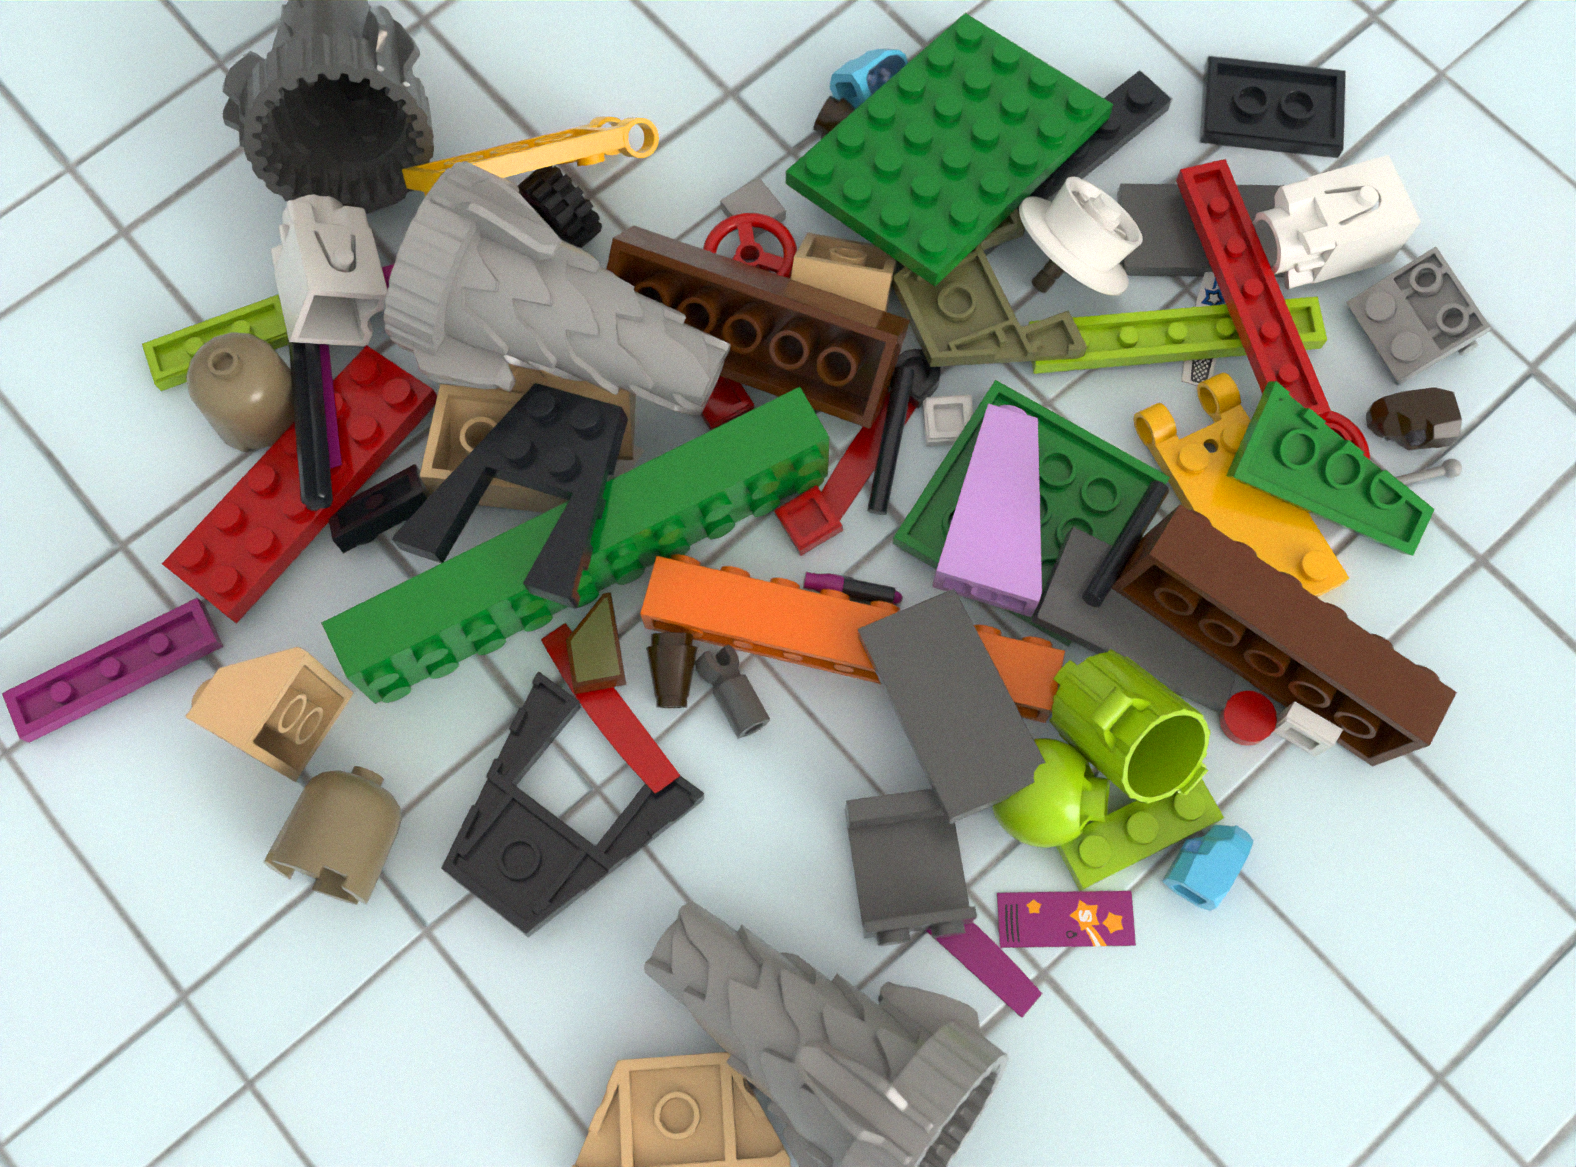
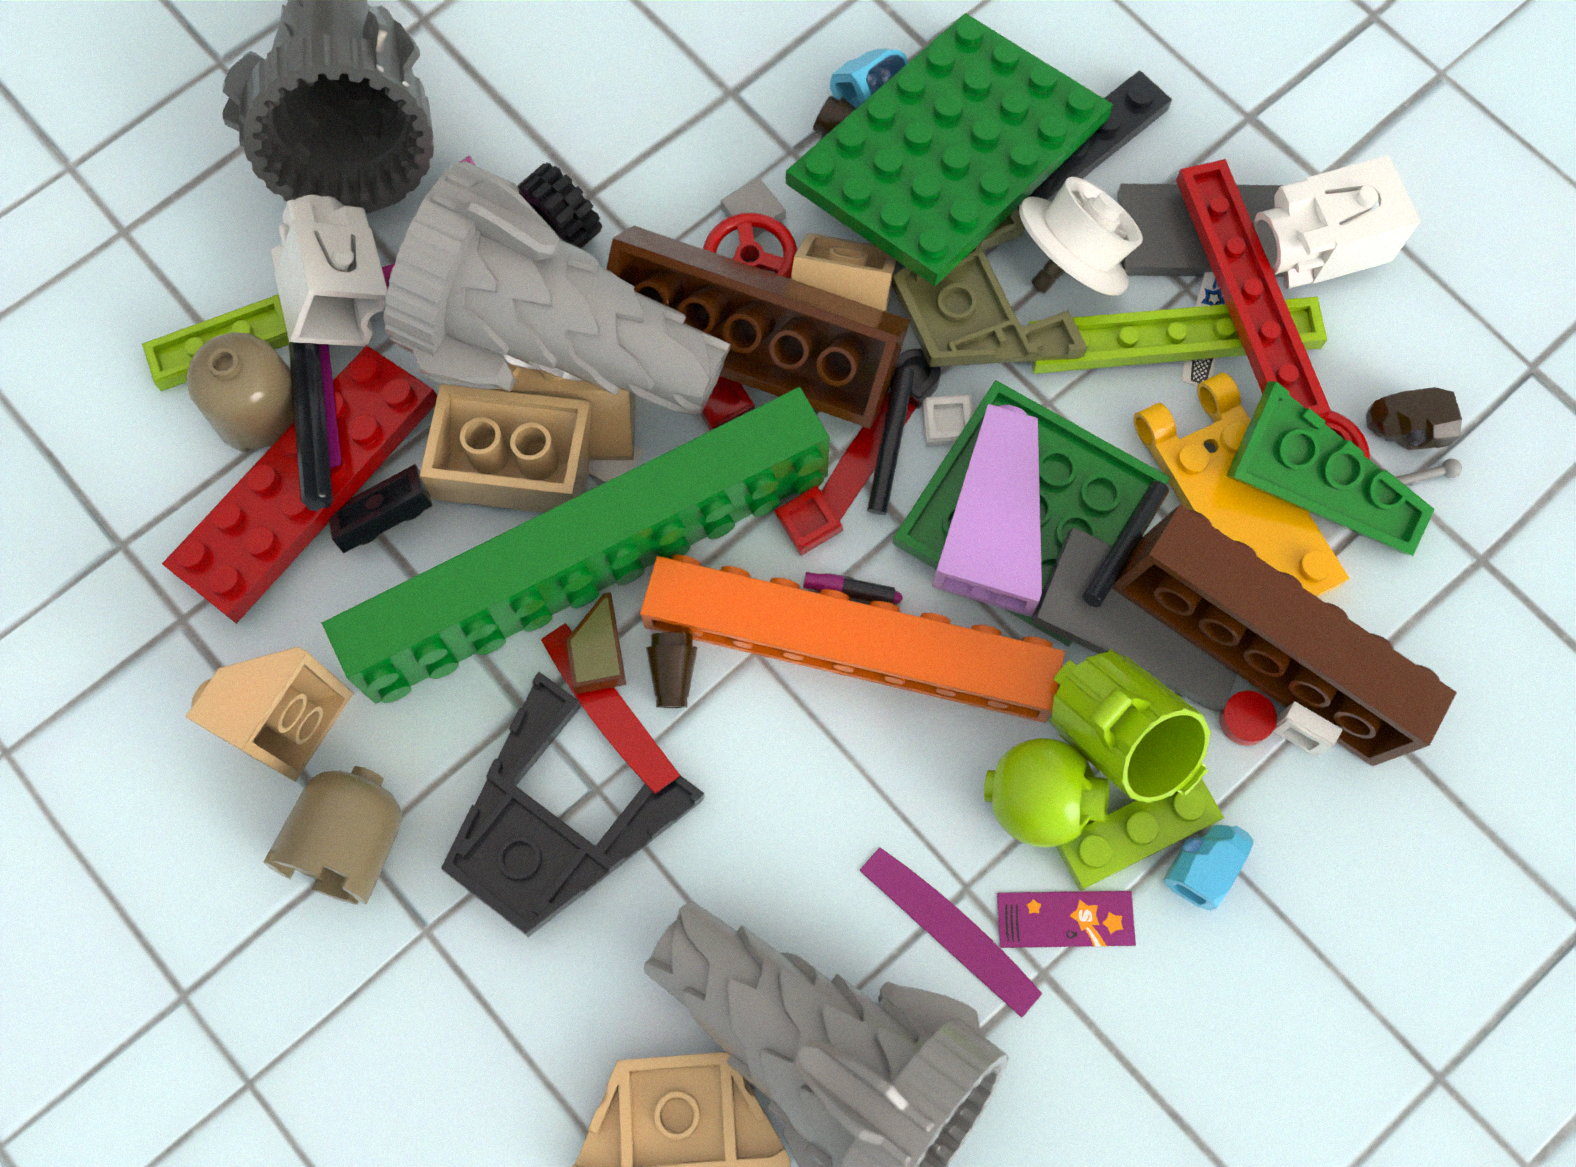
magenta plate [2,598,224,743] -> none
black wing [392,383,628,609] -> none
yellow hinge [402,116,659,196] -> none
dark grey bar [695,645,770,739] -> none
dark grey panel [845,789,977,946] -> none
dark grey tile [858,589,1046,824] -> none
black tile [1200,56,1346,158] -> none
light grey plate [1346,247,1491,385] -> none

